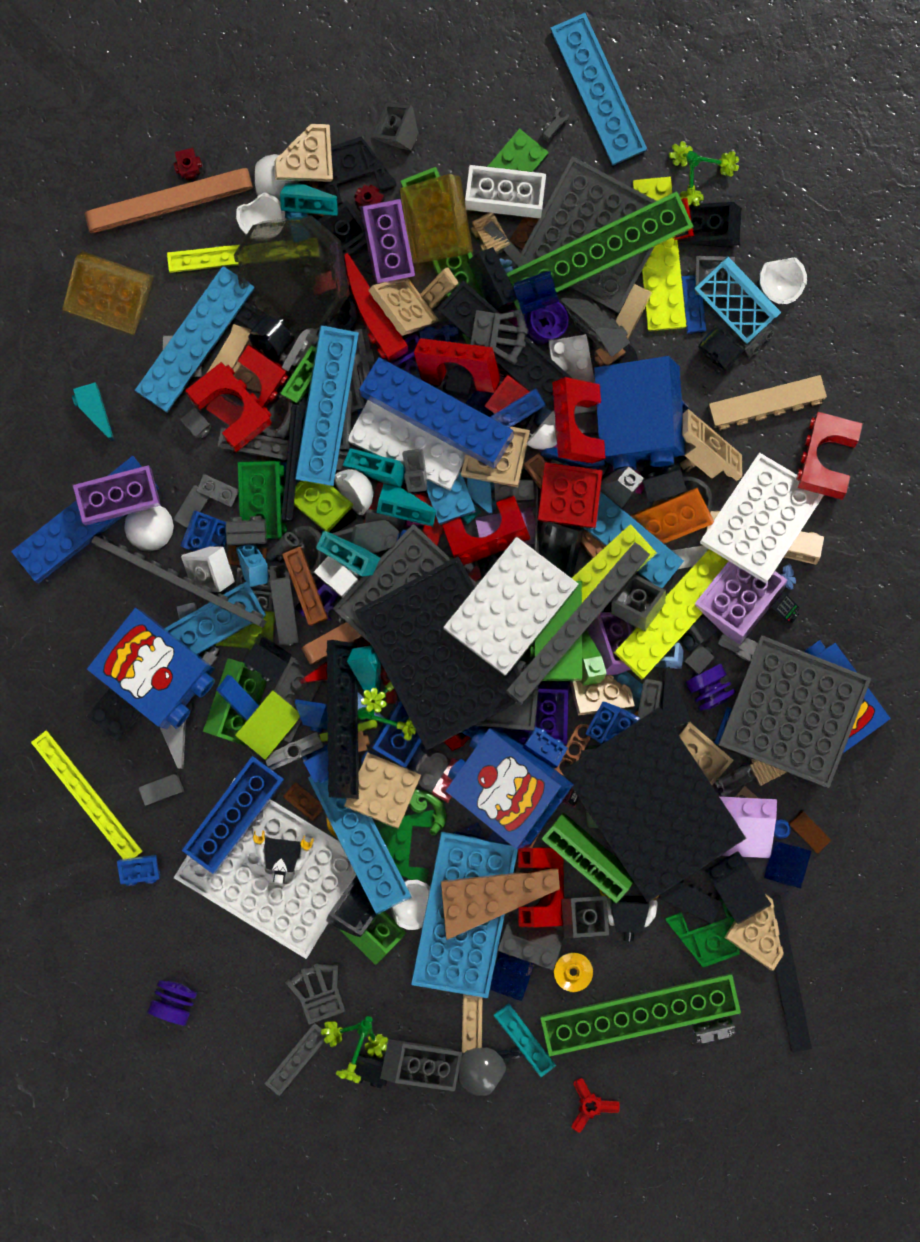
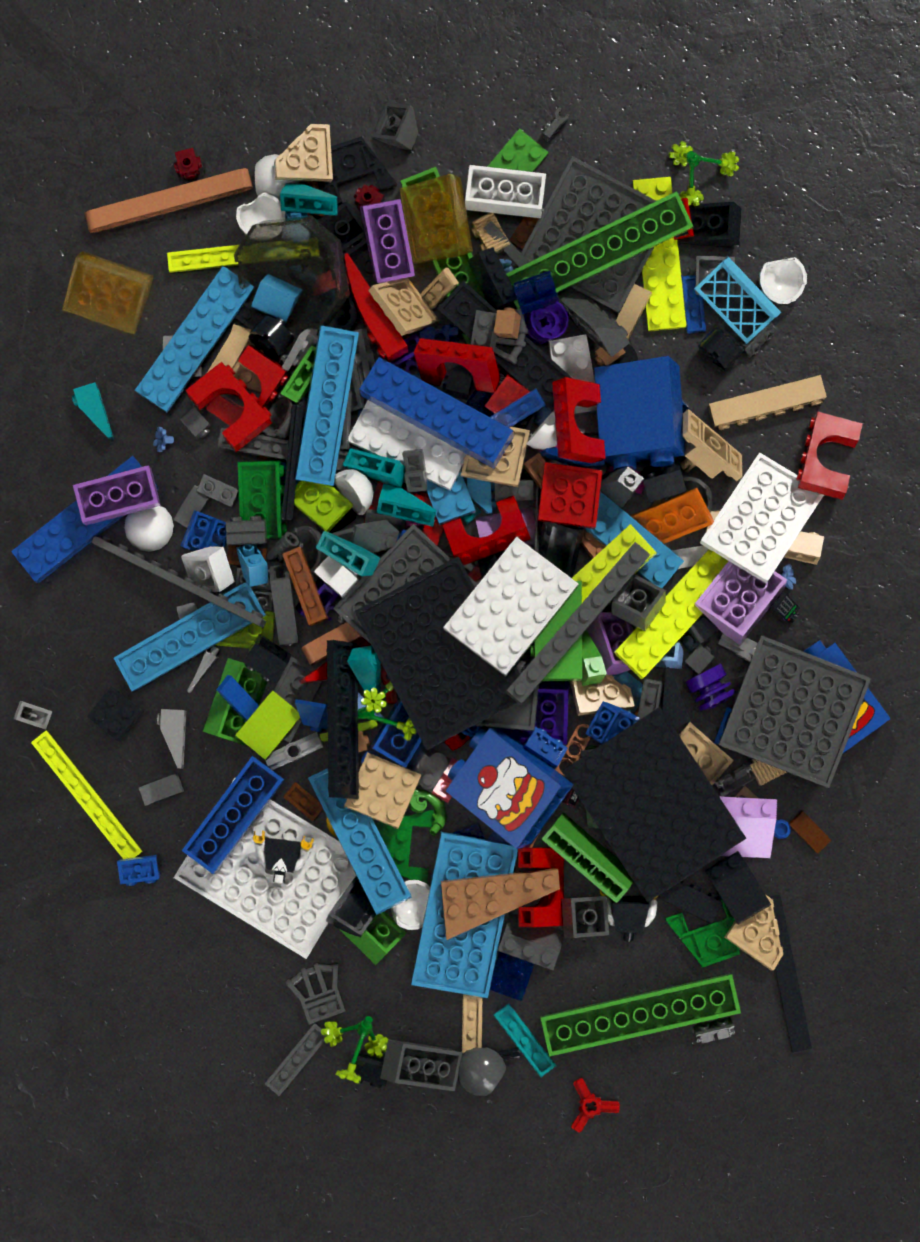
brick [87,608,215,730] -> none
dark purple wheel [147,980,197,1026] -> none
blue slope [303,744,328,783] -> none
dark azure plate [550,13,647,166] -> none
yellow dish [554,953,593,992] -> none
clear blue plate [764,841,812,889] -> none
none -> light grey slope [14,701,52,730]
none -> medium blue plant [153,427,174,452]
none -> dark azure slope [251,274,303,323]
none -> medium nougat brick [494,308,521,339]

